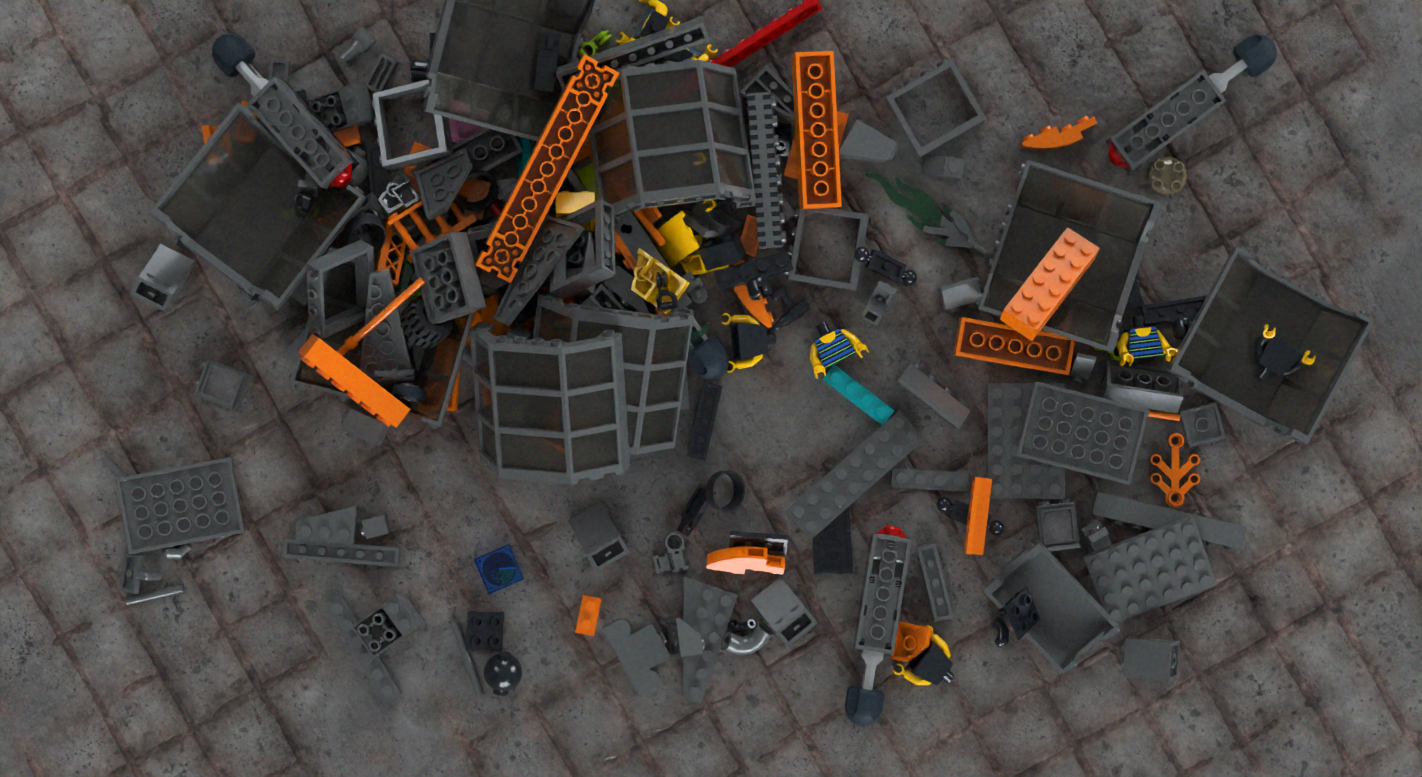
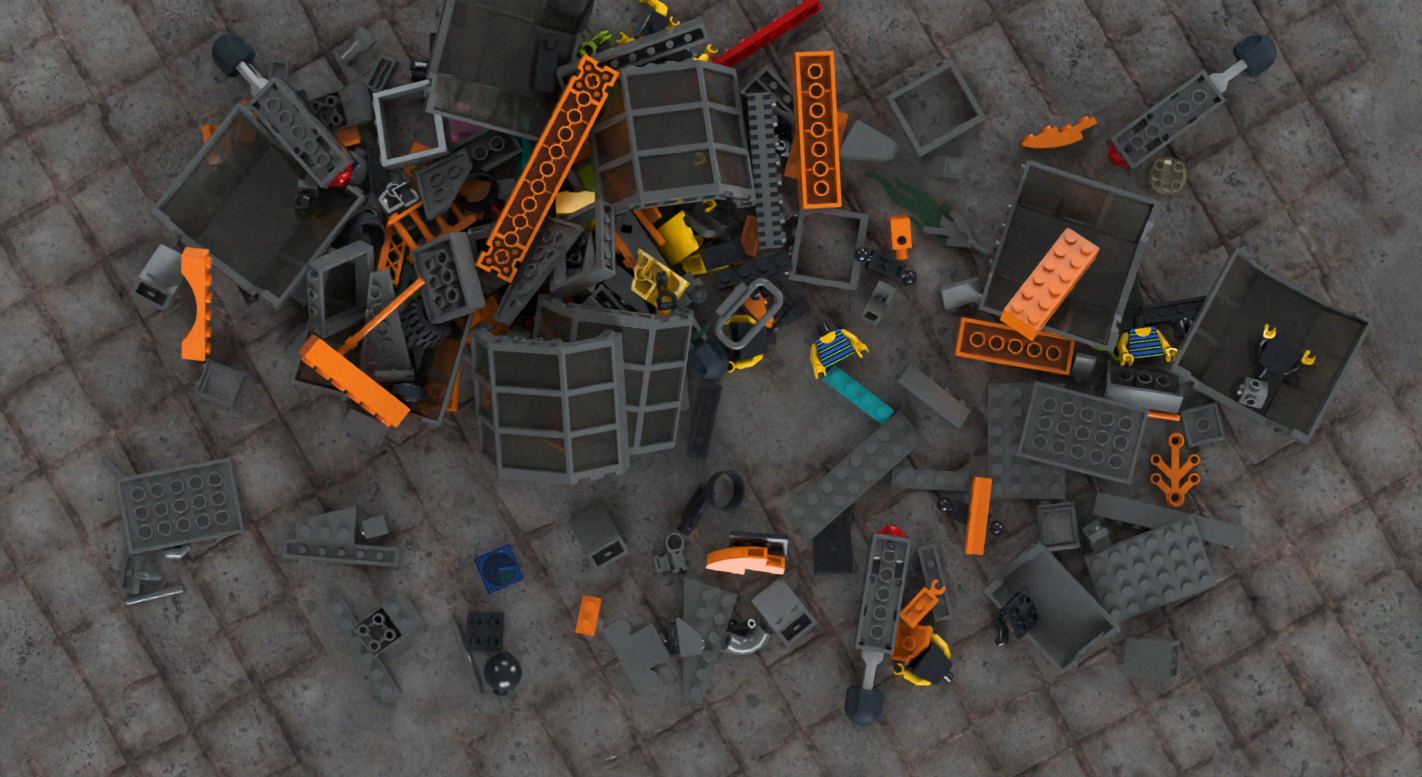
none -> orange arch [181,247,212,361]
none -> dark grey bar [714,278,783,350]
none -> orange torso [887,214,912,260]
none -> orange plate [900,579,946,628]
none -> dark grey brick [1237,377,1268,409]

